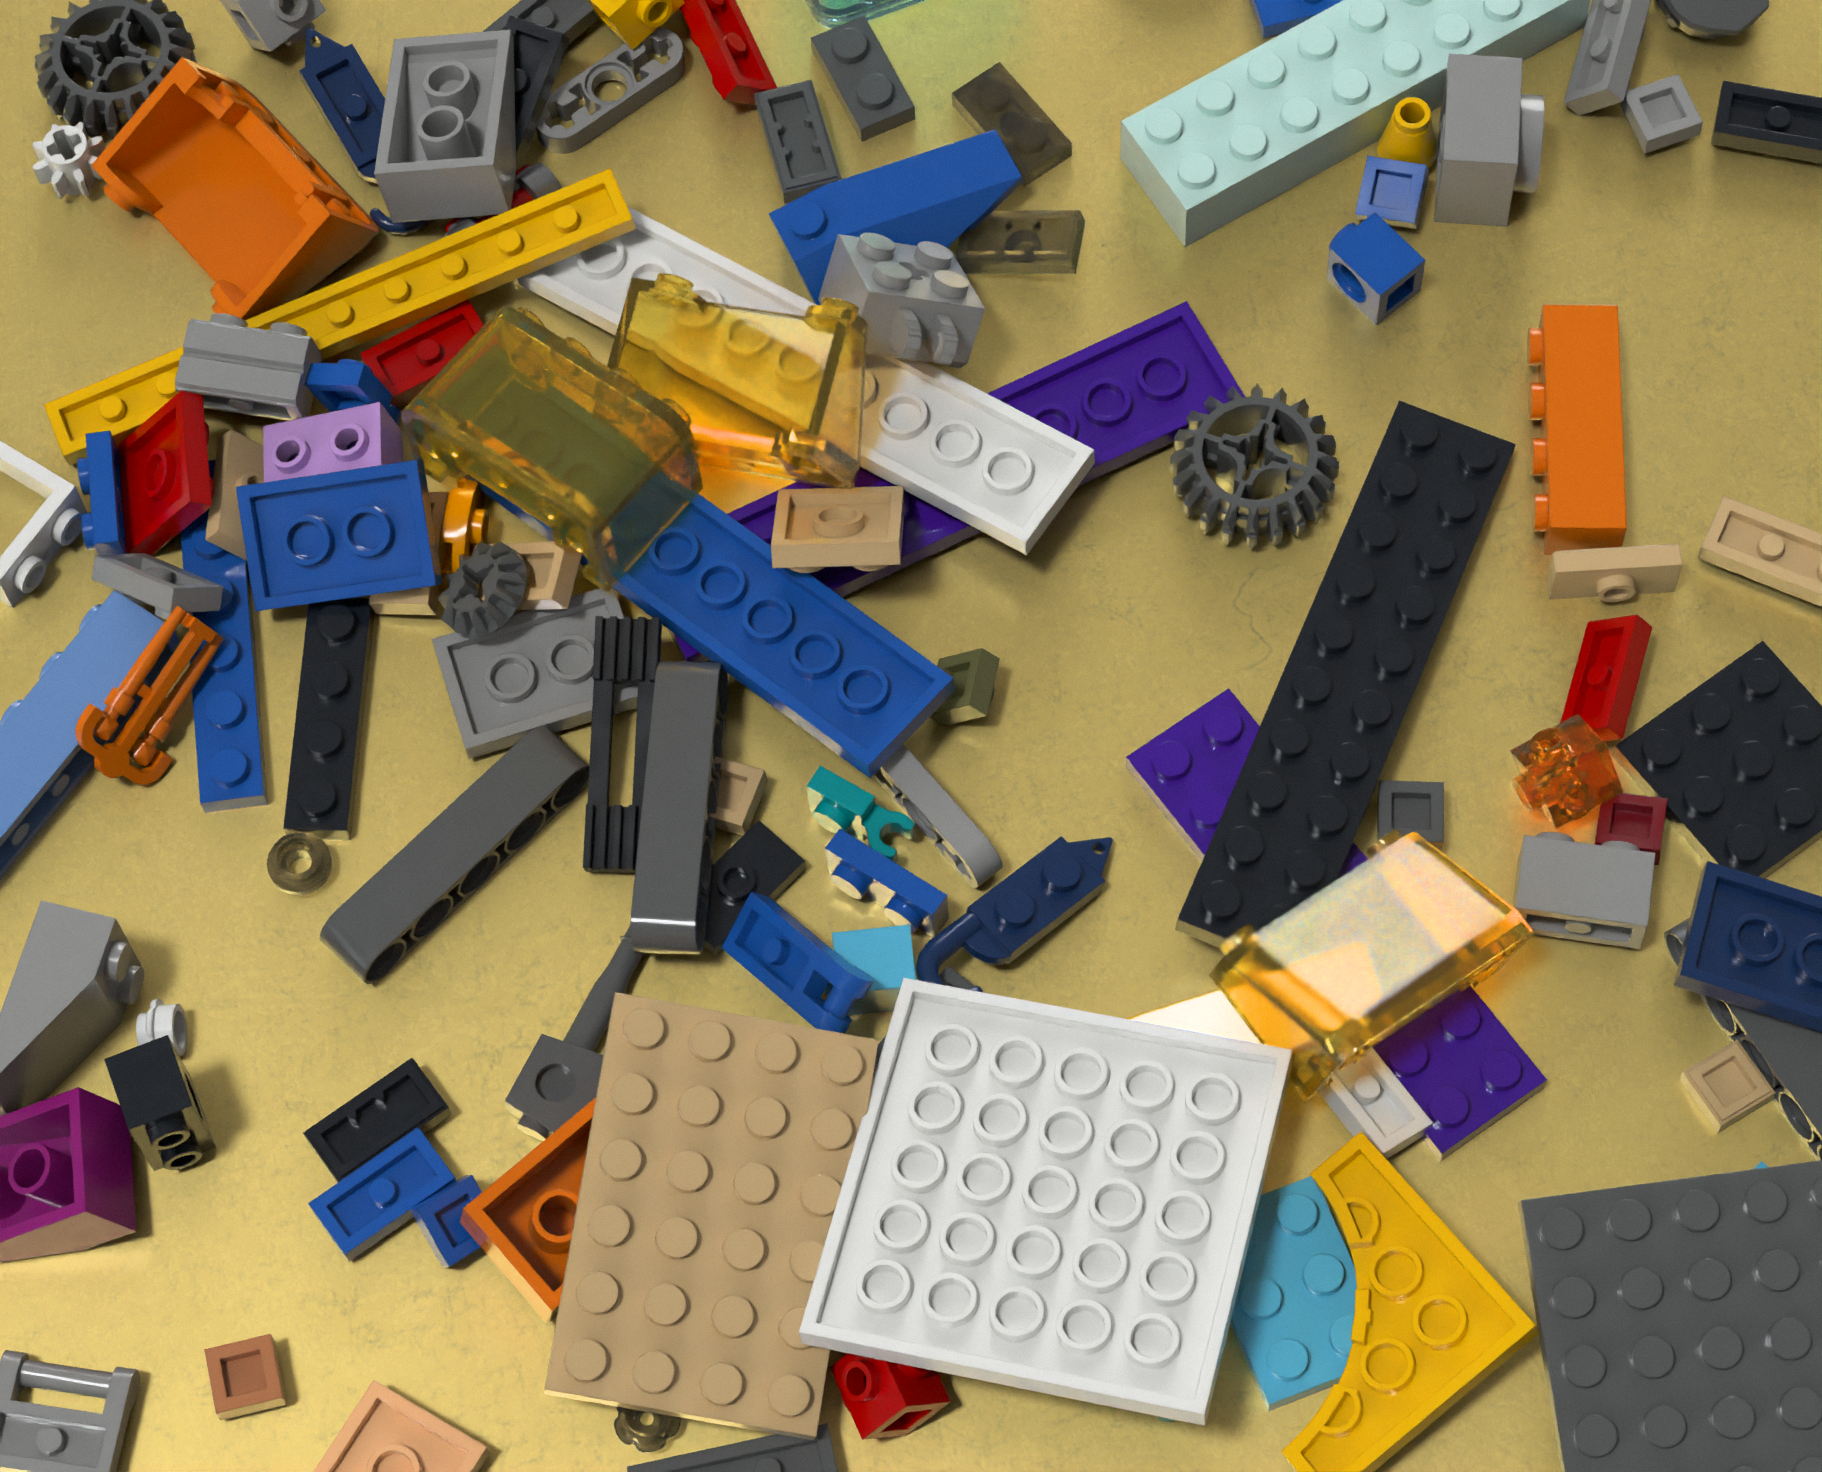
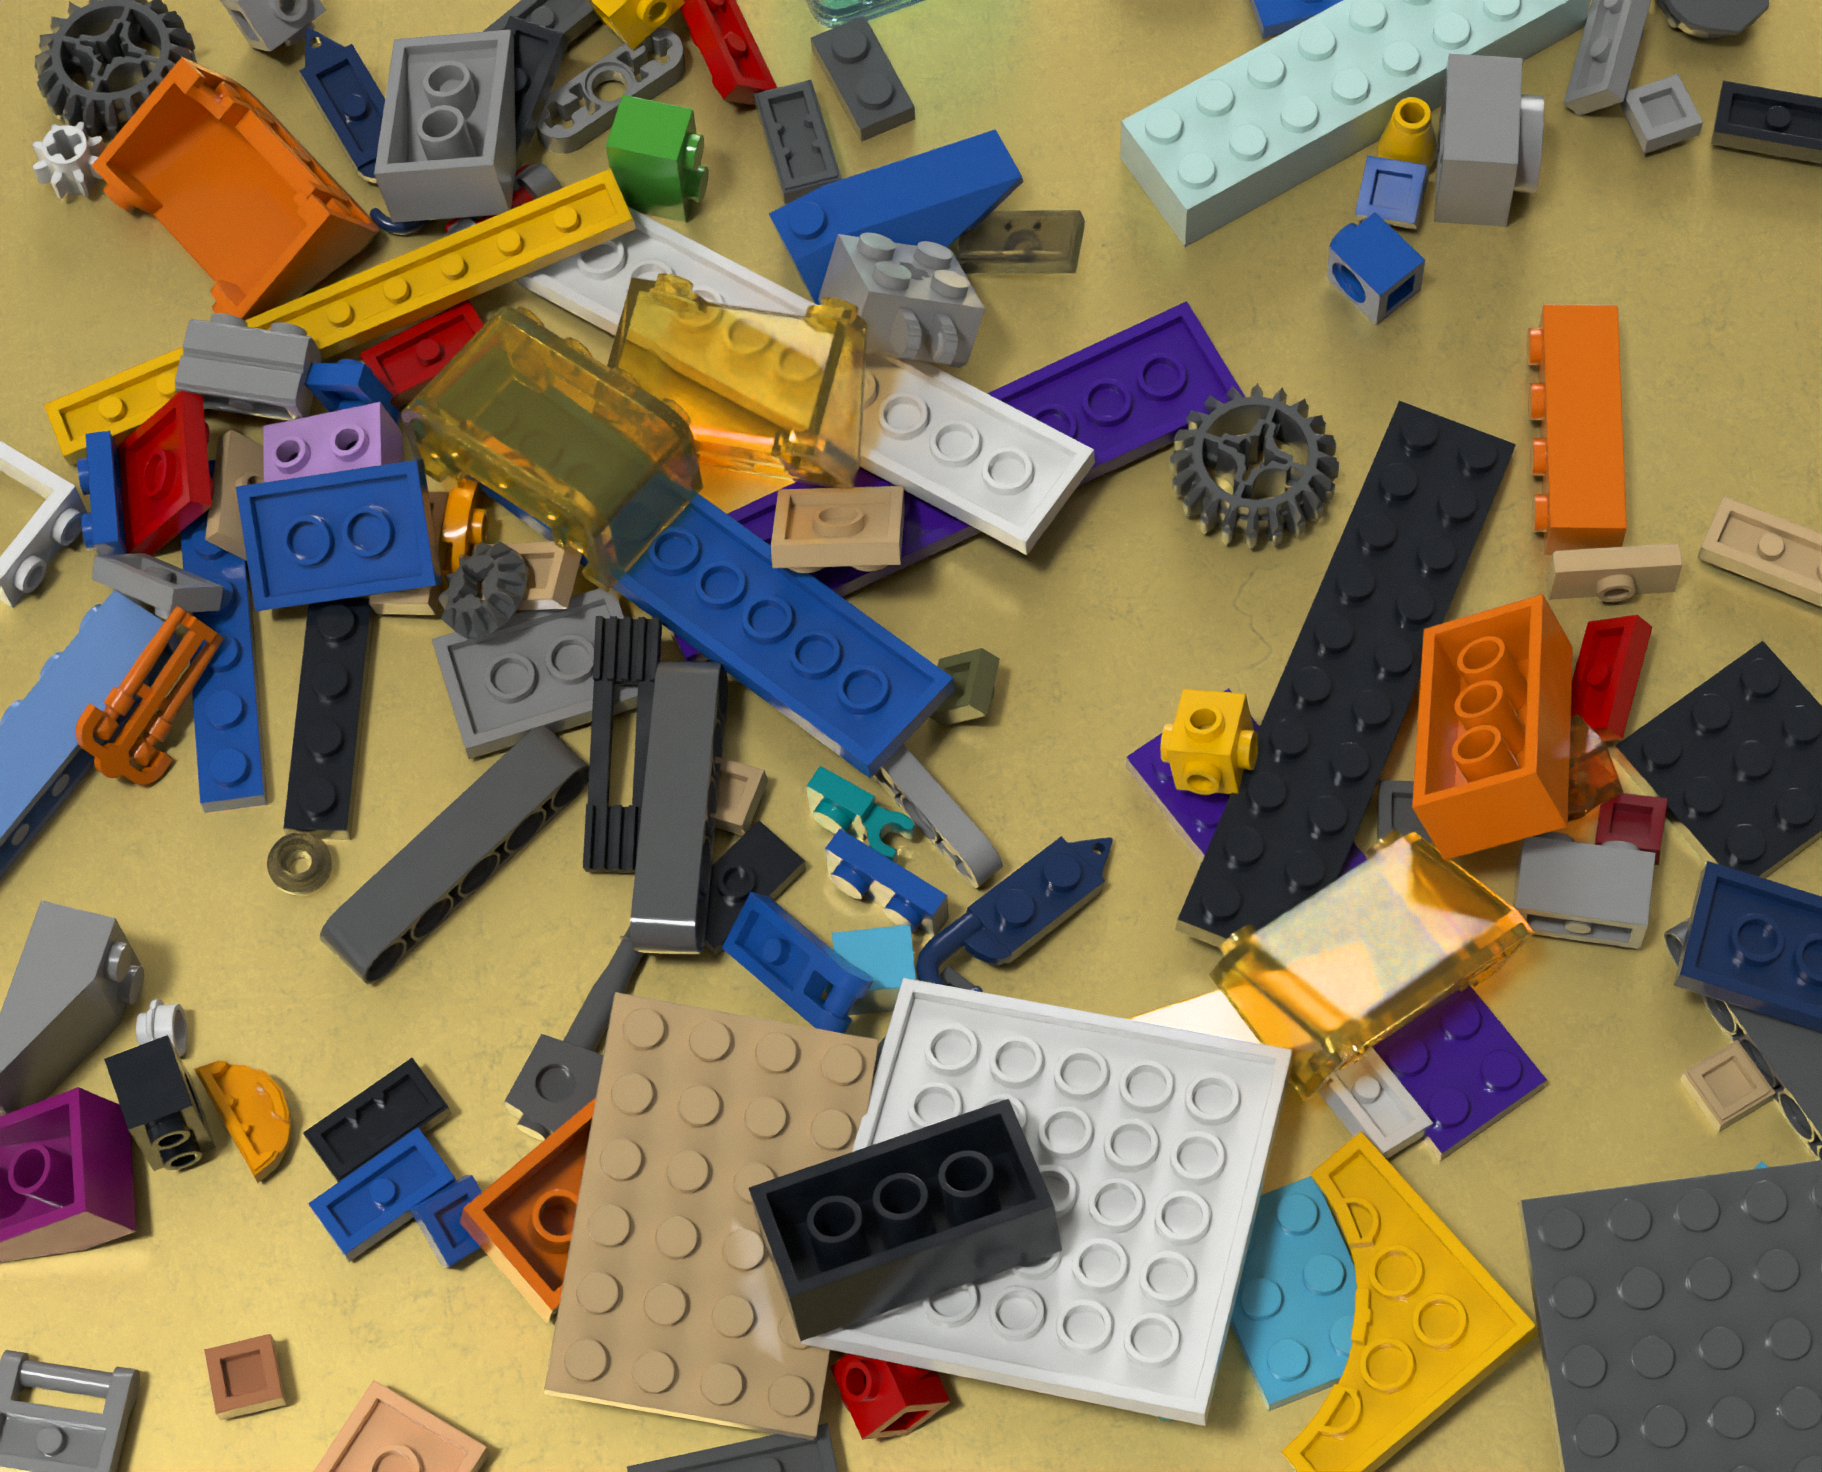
clear smoke plate [614,1407,681,1453] -> none
clear smoke plate [952,62,1072,187] -> none
none -> light orange plate [194,1061,293,1183]
none -> bright green brick [606,95,709,223]
none -> black brick [749,1098,1062,1341]
none -> yellow brick [1160,689,1258,795]
none -> orange brick [1412,594,1573,860]

